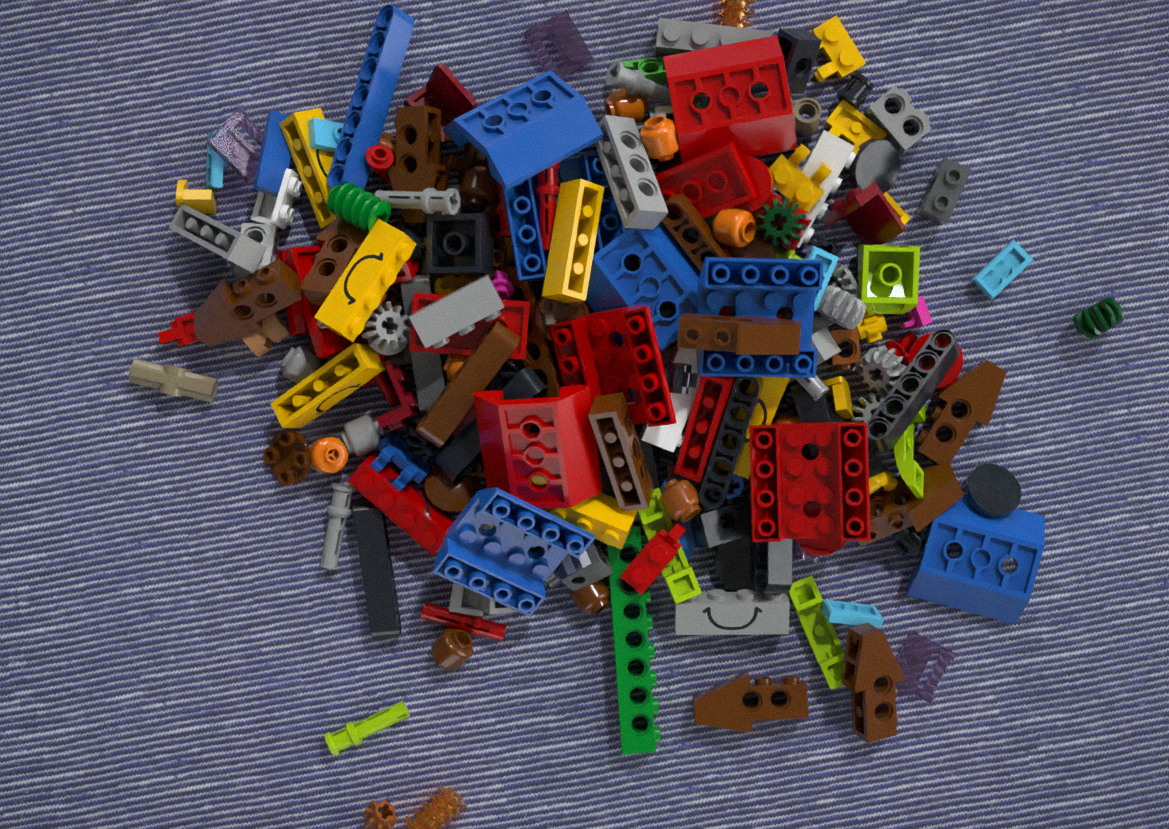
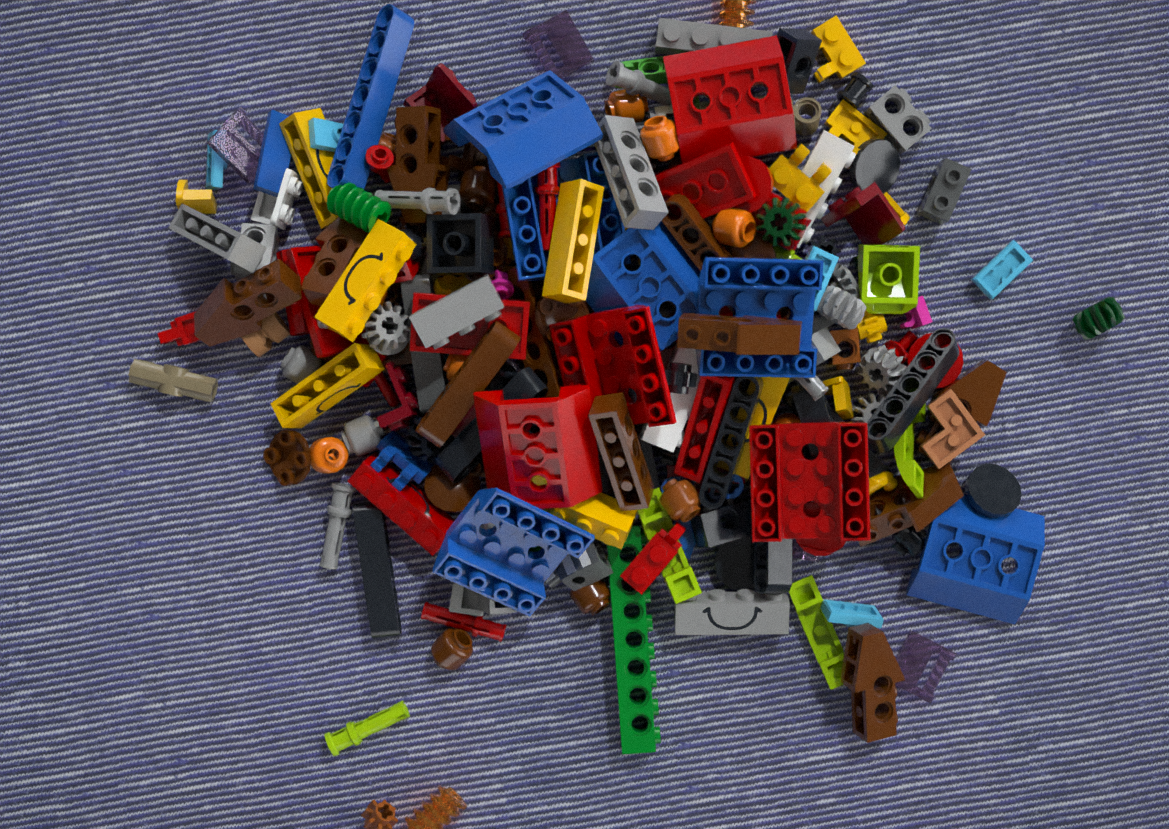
reddish brown brick [693,671,809,732] -> none
none -> nougat plate [920,389,985,469]

